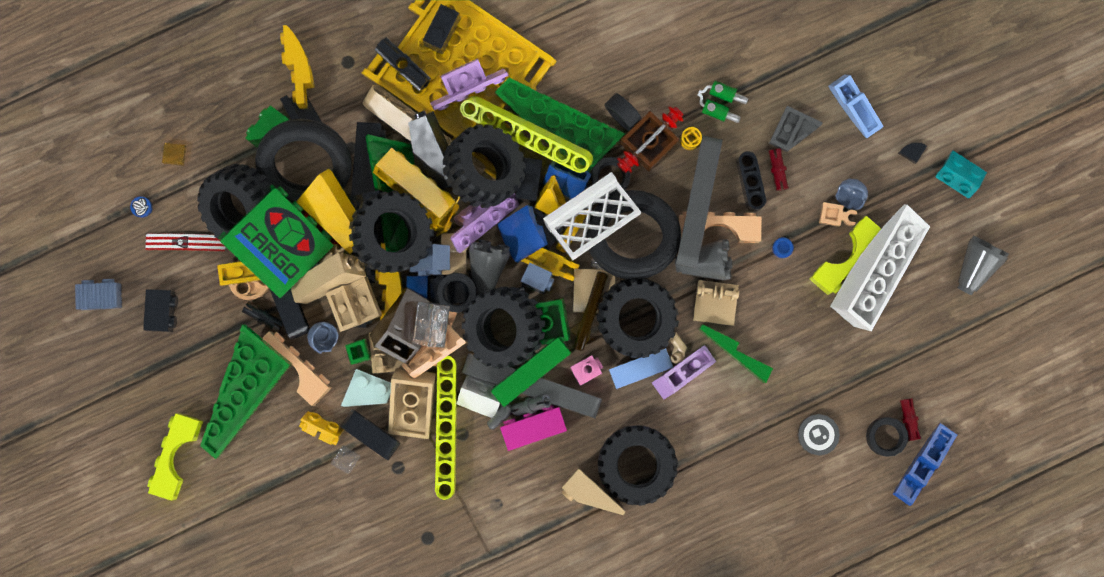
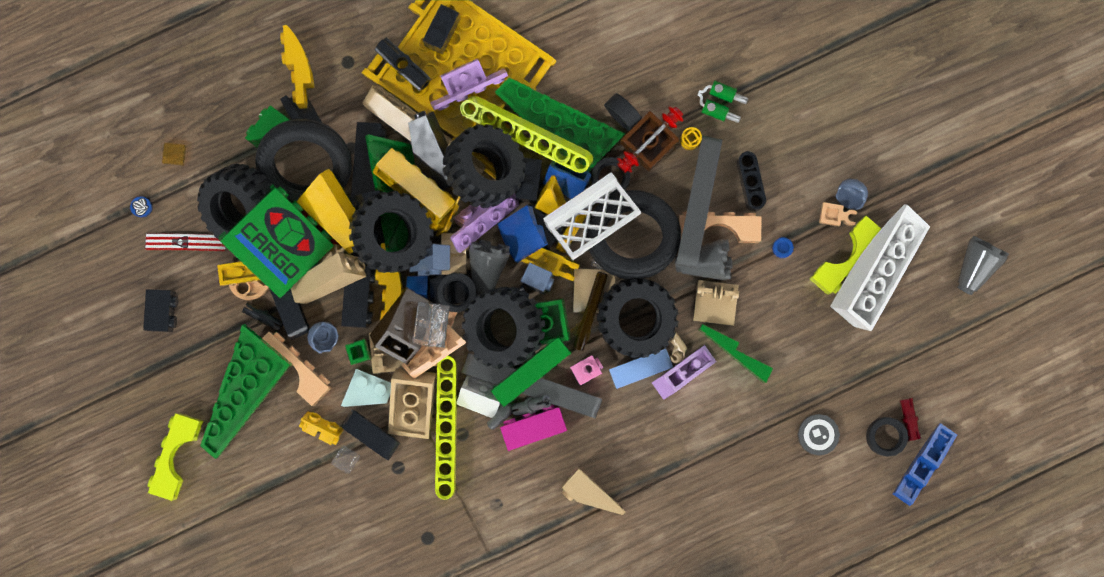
sand blue brick [75,279,122,310] -> none
tan slope [326,277,382,332] -> none
black tyre [598,425,678,506] -> none
dark red pin [768,149,789,191] -> none
dark grey wing [769,106,823,152] -> none
light blue slope [828,74,884,138] -> none
black tile [898,143,927,164] -> none
teal bracket [935,150,987,198] -> none

